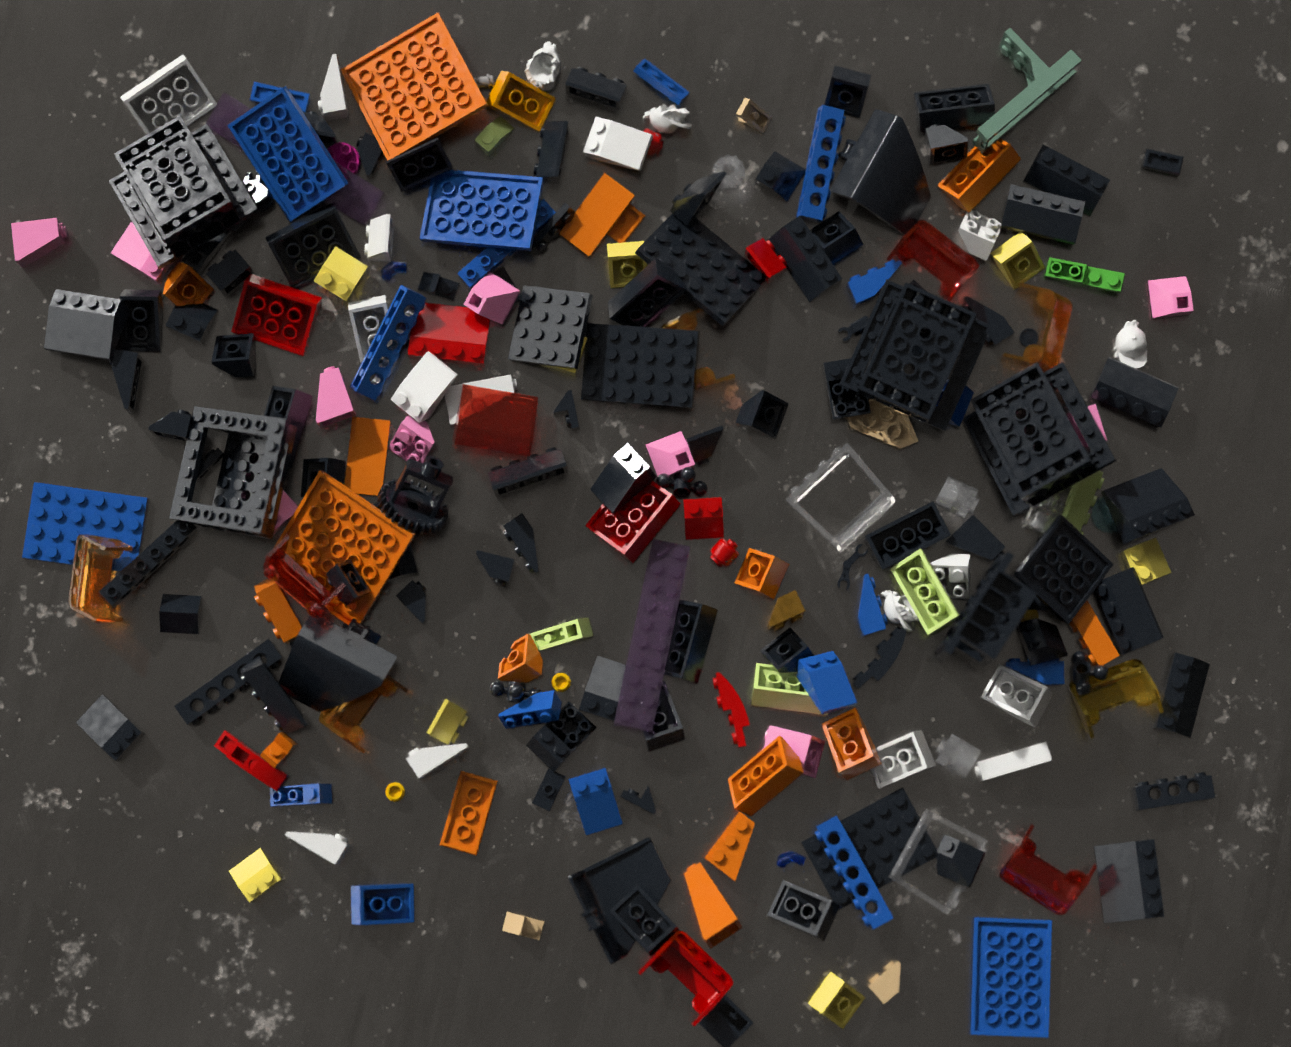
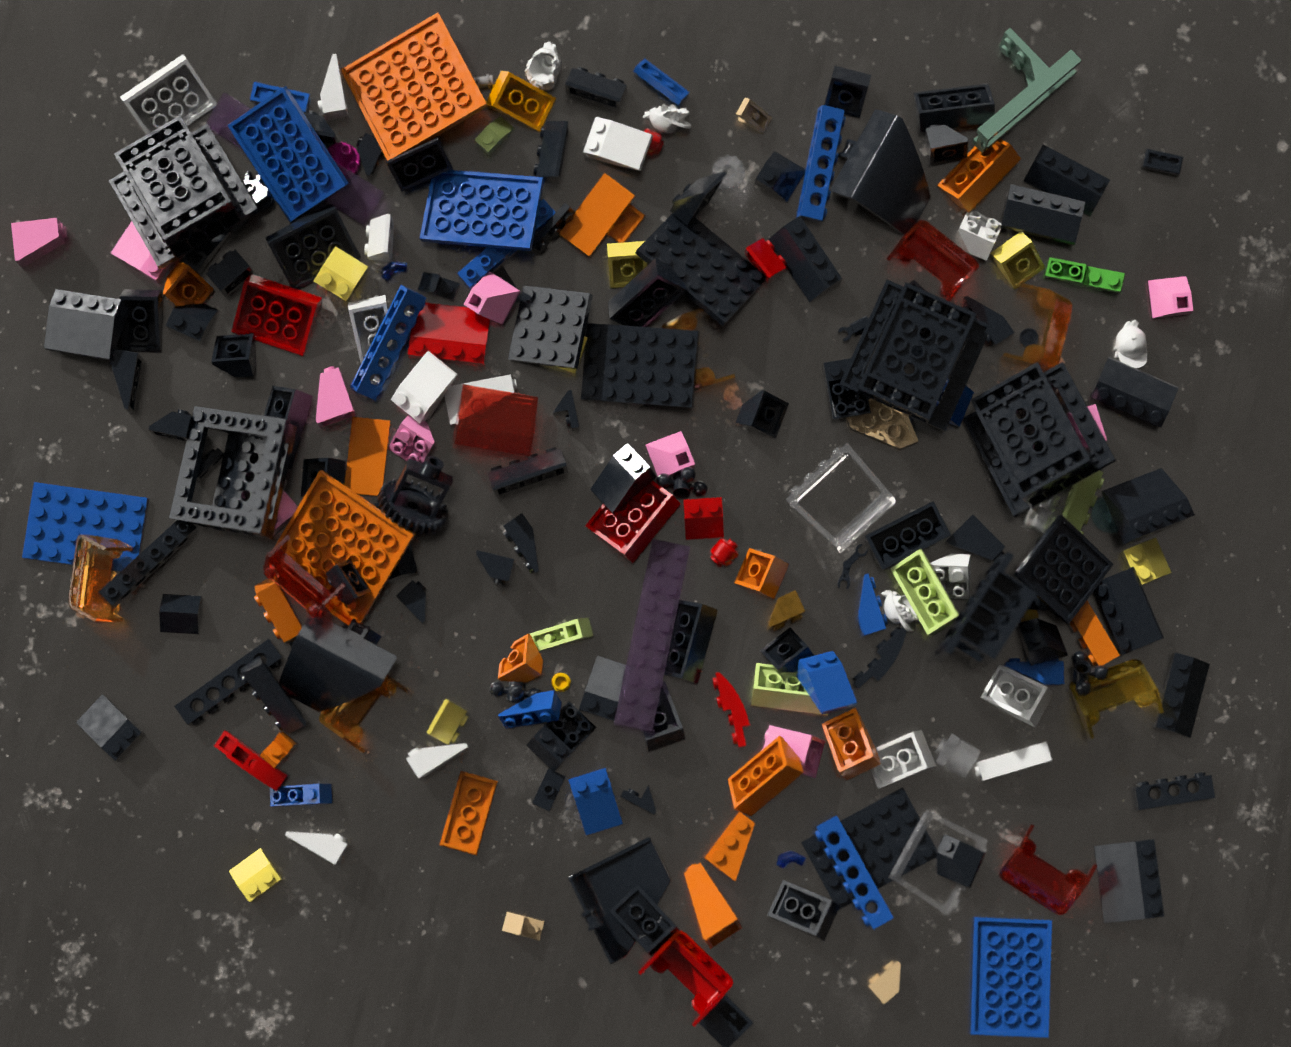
blue slope [351,883,414,925] -> none
yellow plate [385,782,405,802] -> none
black slope [686,425,724,466] -> none
light yellow slope [808,972,866,1029] -> none
black slope [810,211,863,264] -> none
blue slope [847,259,902,306] -> none
clear gear [935,475,980,519] -> none

